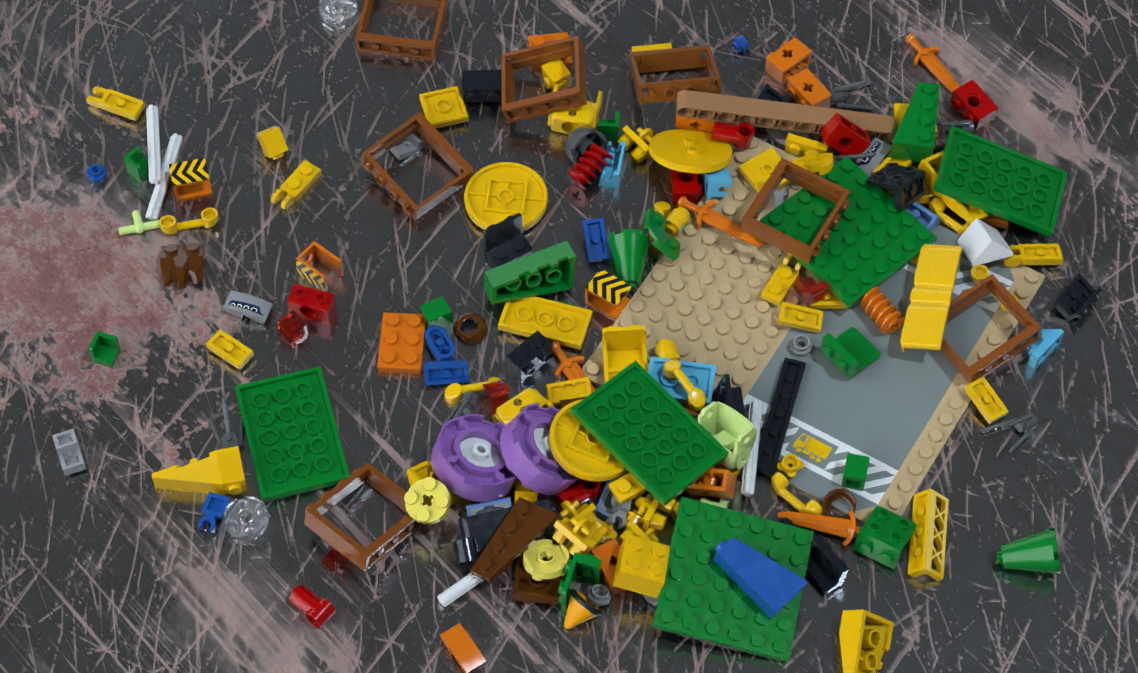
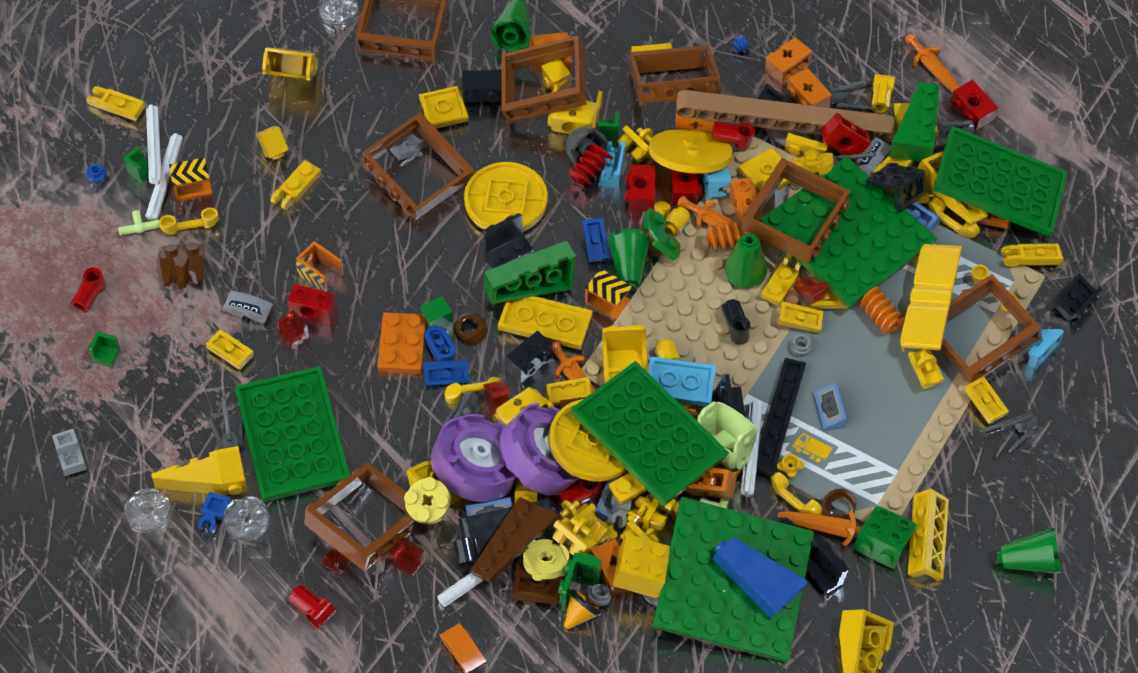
yellow bar [663,359,706,411] -> none
green bracket [820,327,881,380] -> none
green panel [841,453,870,491] -> none
white slope [957,218,1013,266] -> none
none -> red piece [71,267,106,312]
none -> clear plate [124,488,171,533]
none -> yellow piece [262,47,318,81]
none -> clear red panel [388,536,425,577]
none -> green cone [491,0,531,52]
none -> red brick [625,165,656,211]
none -> orange piece [706,222,747,252]
none -> black piece [721,299,751,345]
none -> green cone [725,233,767,289]
none -> orange brick [729,177,763,225]
none -> slope [813,382,846,430]
none -> yellow piece [871,74,895,114]
none -> yellow hips [908,349,944,390]

